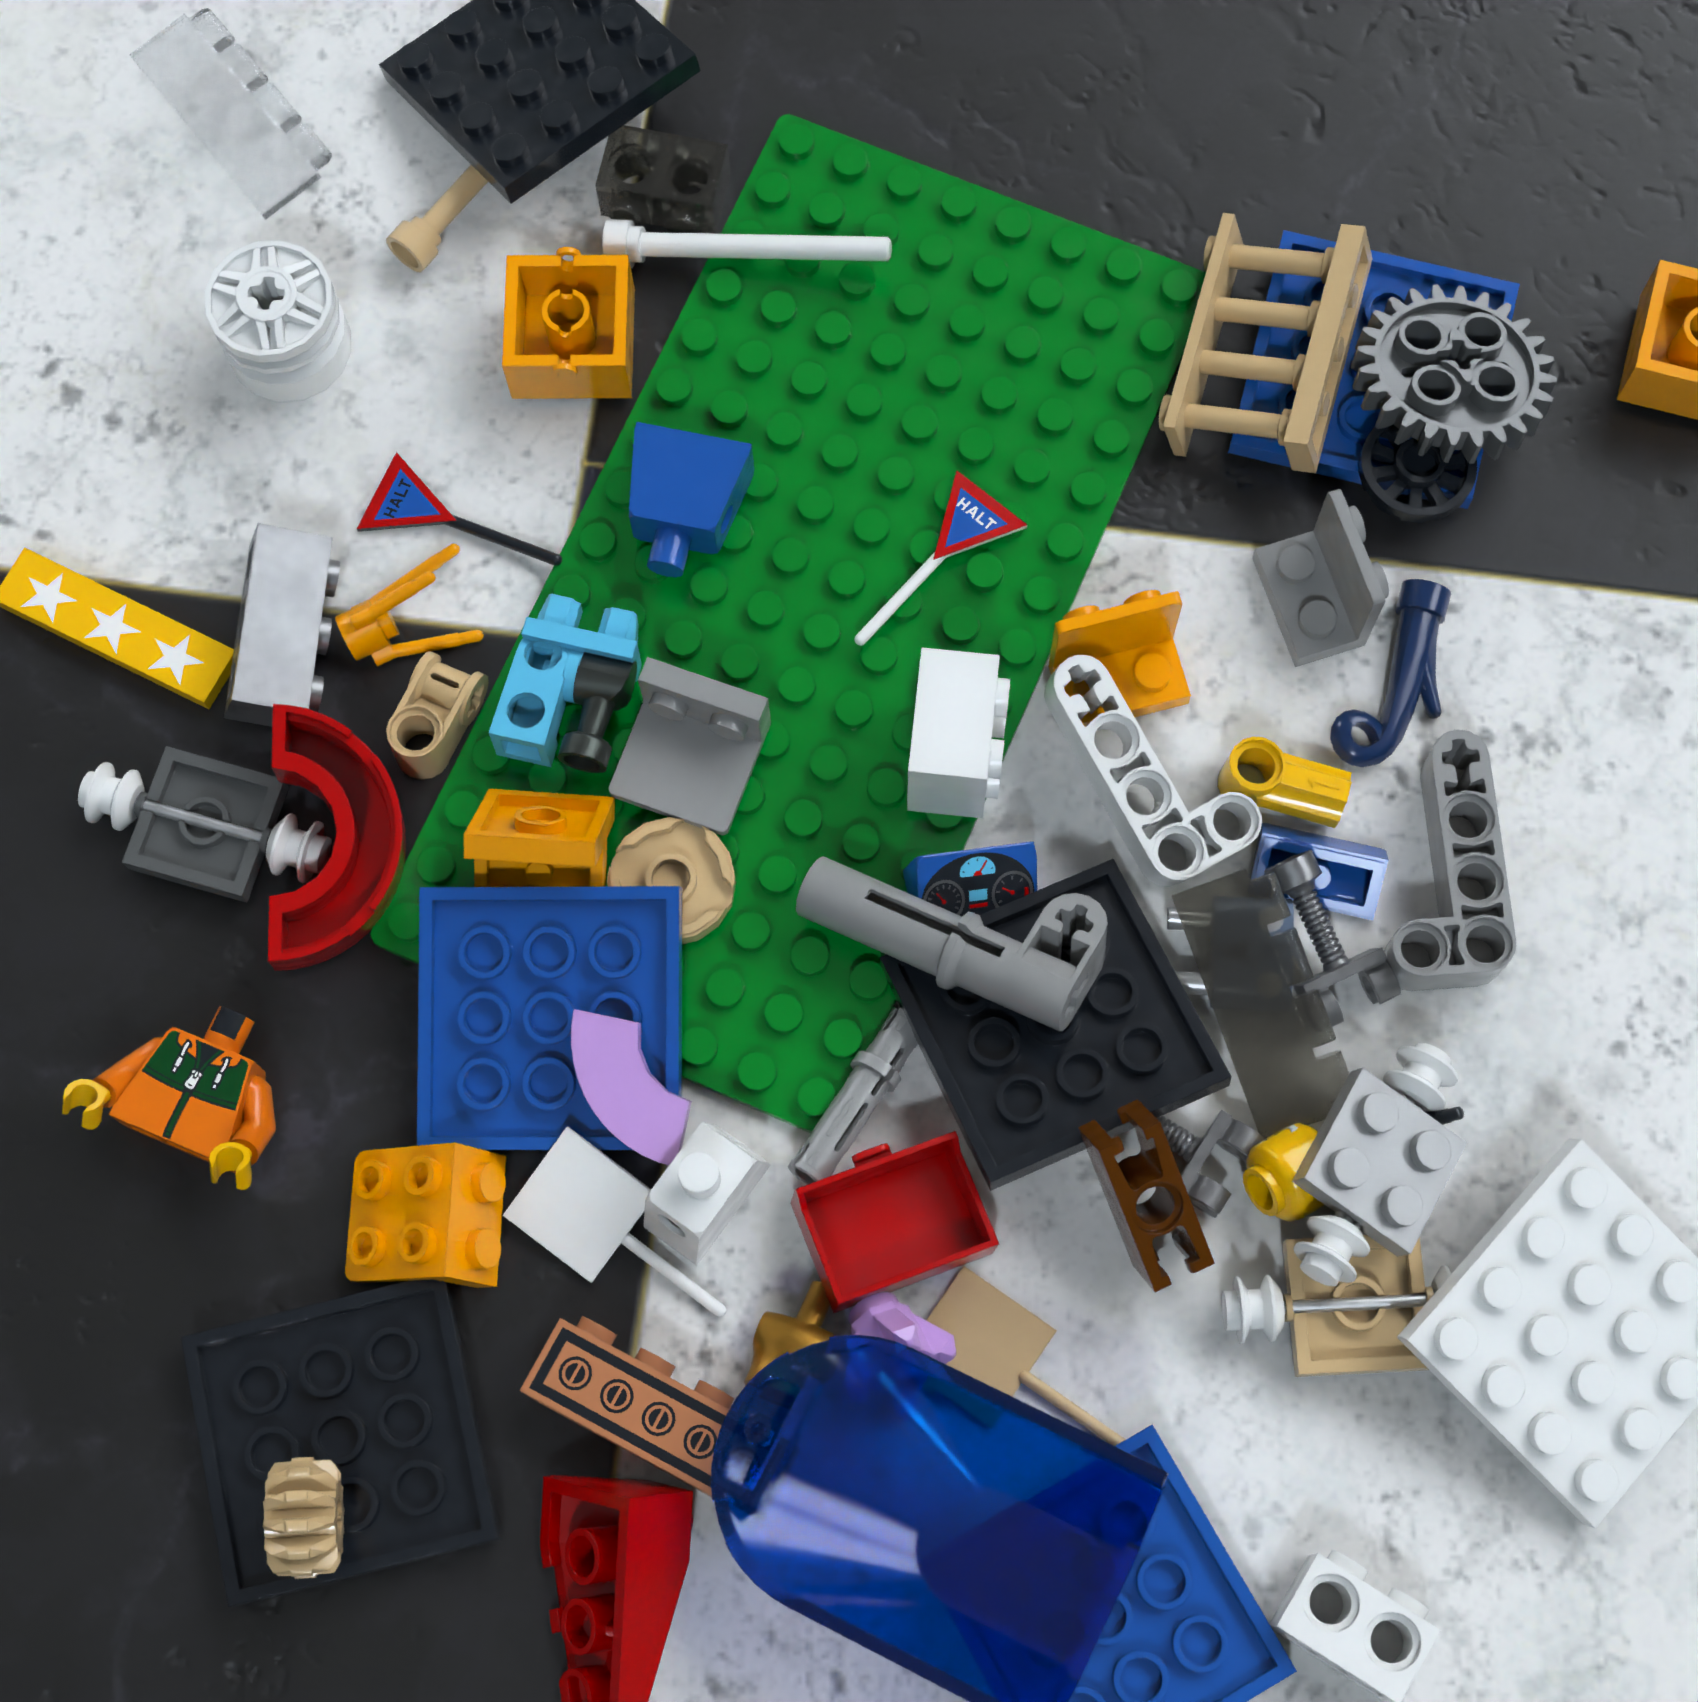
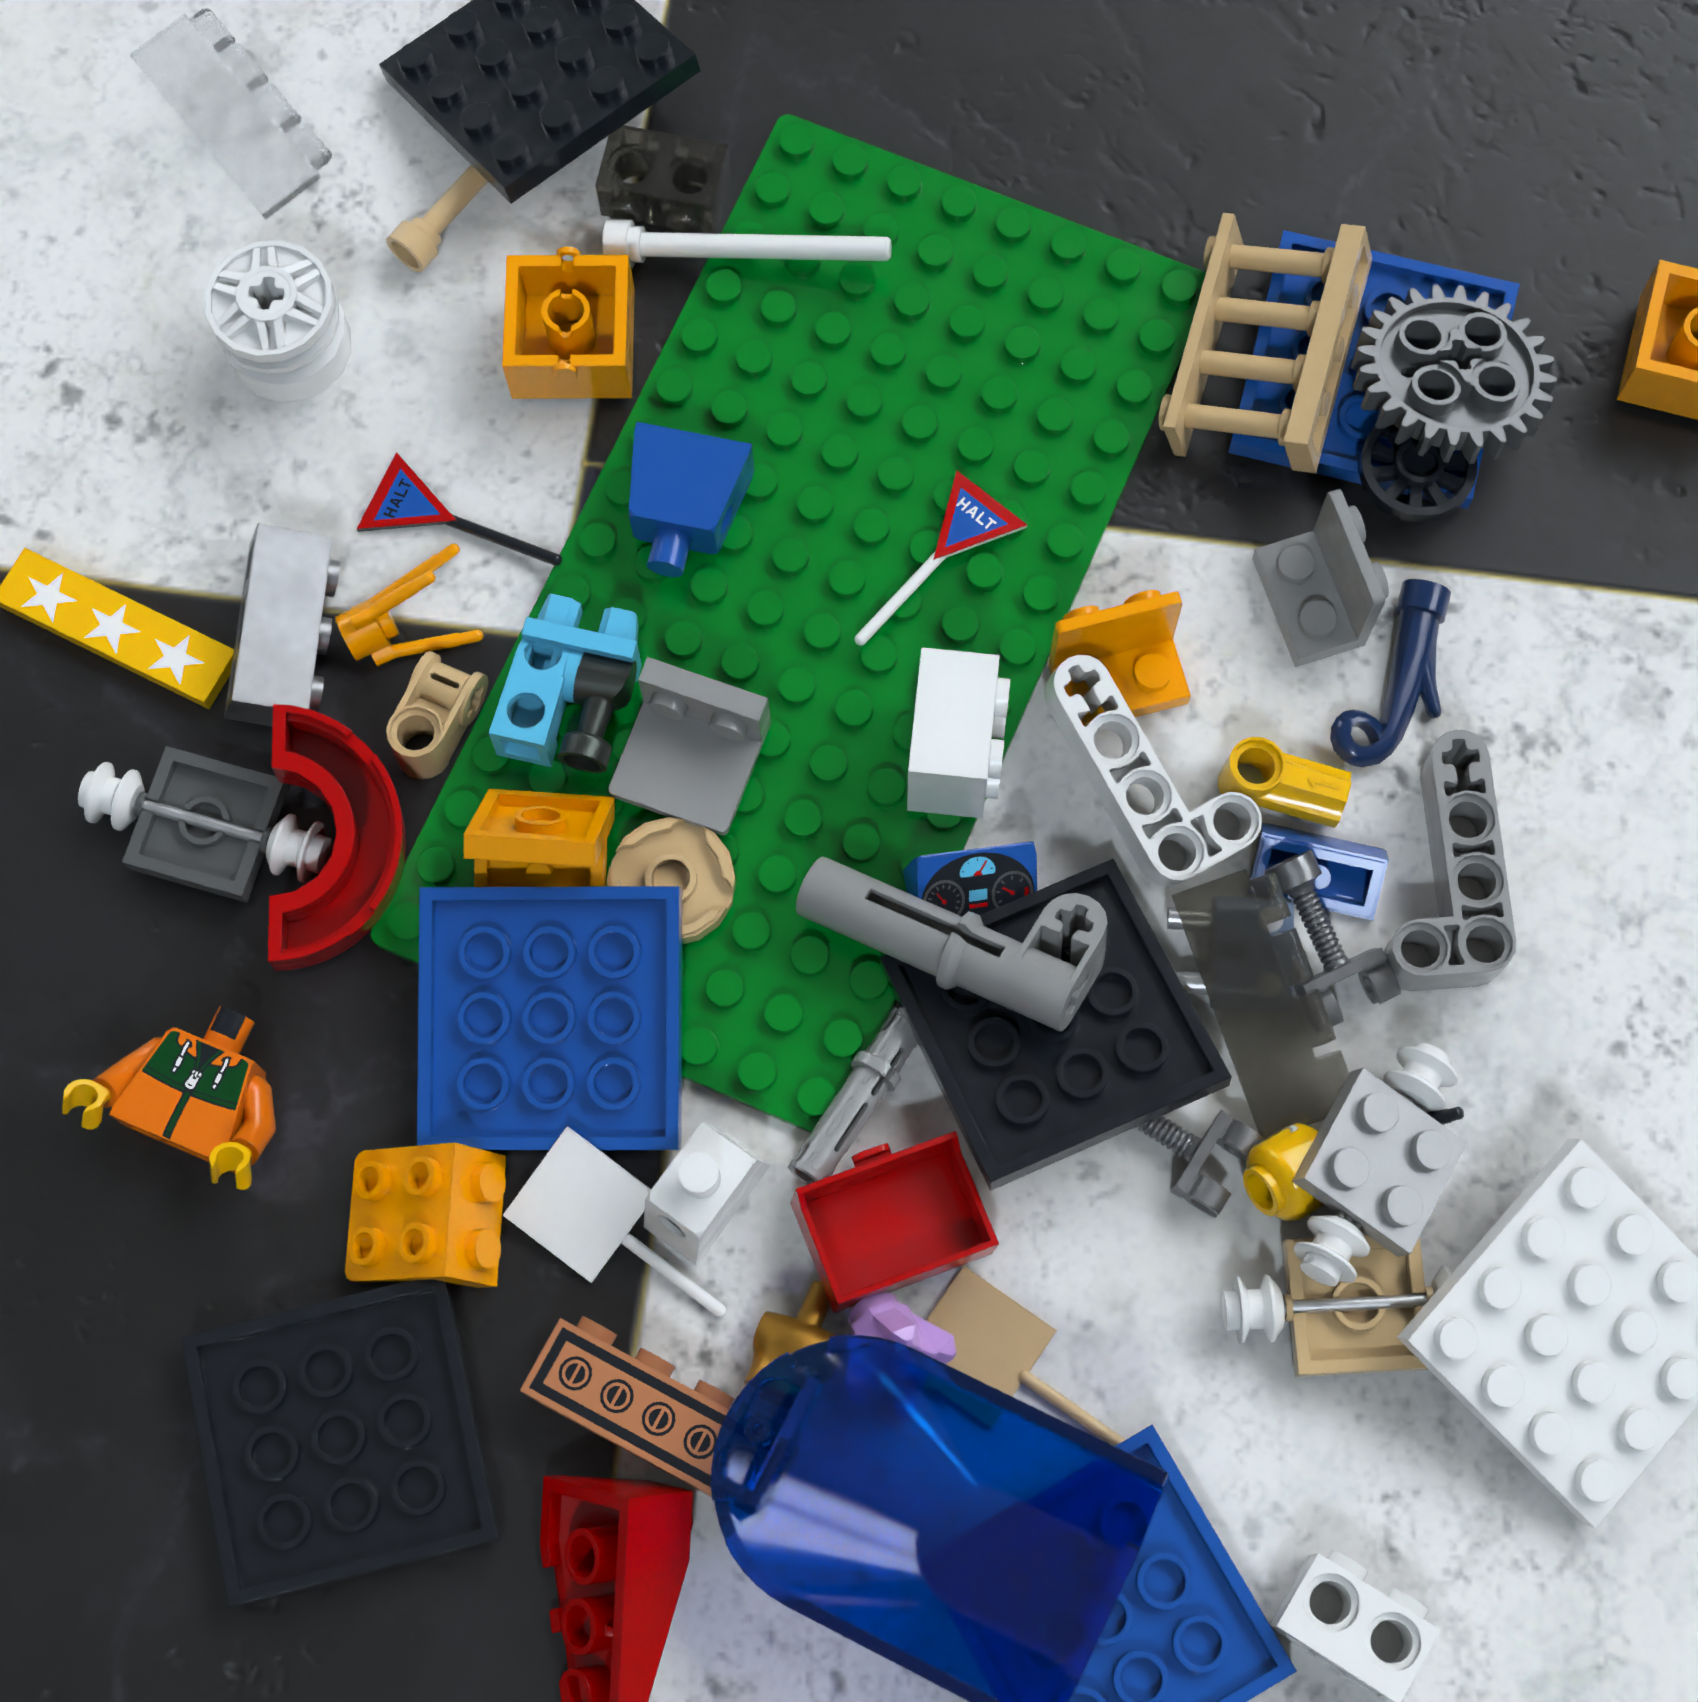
tan gear [262,1457,345,1579] -> none
lavender tile [571,1009,692,1165] -> none
reddish brown piece [1078,1099,1215,1293] -> none

